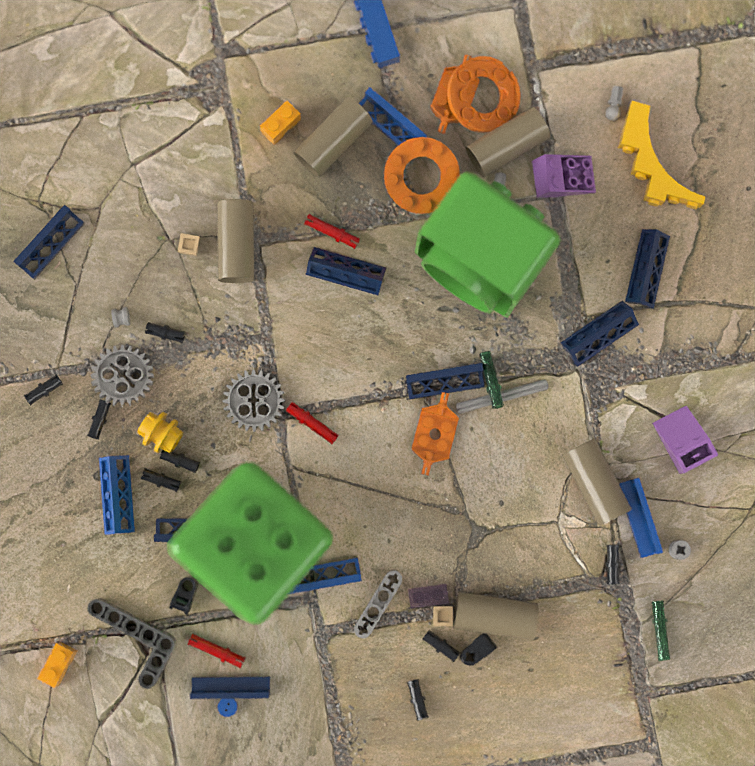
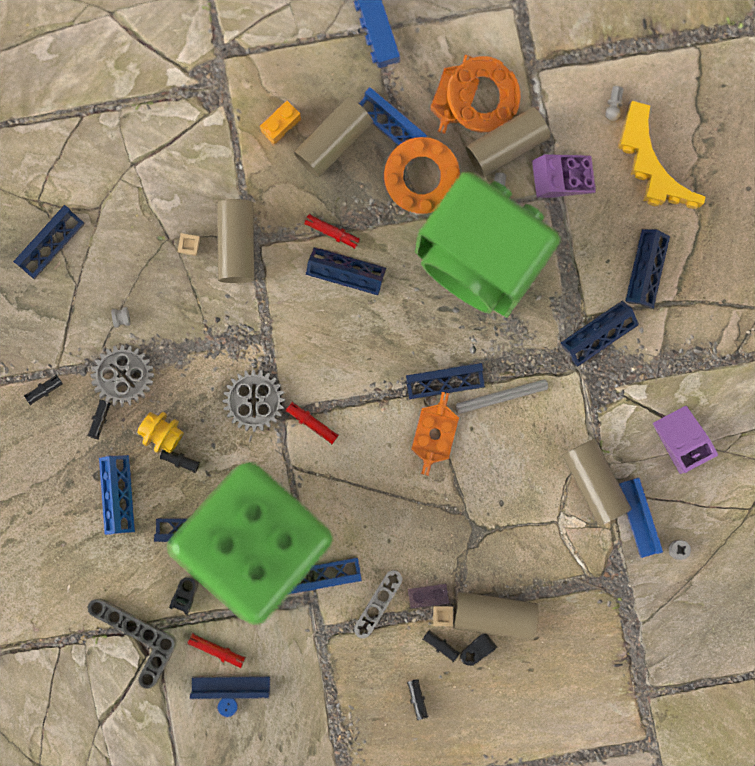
light orange brick [37,642,78,688] -> none
black pin [141,468,181,492] -> none
black pin [145,322,185,343] -> none
clear green pin [479,351,504,409] -> none
black pin [605,545,621,584] -> none
clear green pin [651,600,671,661] -> none

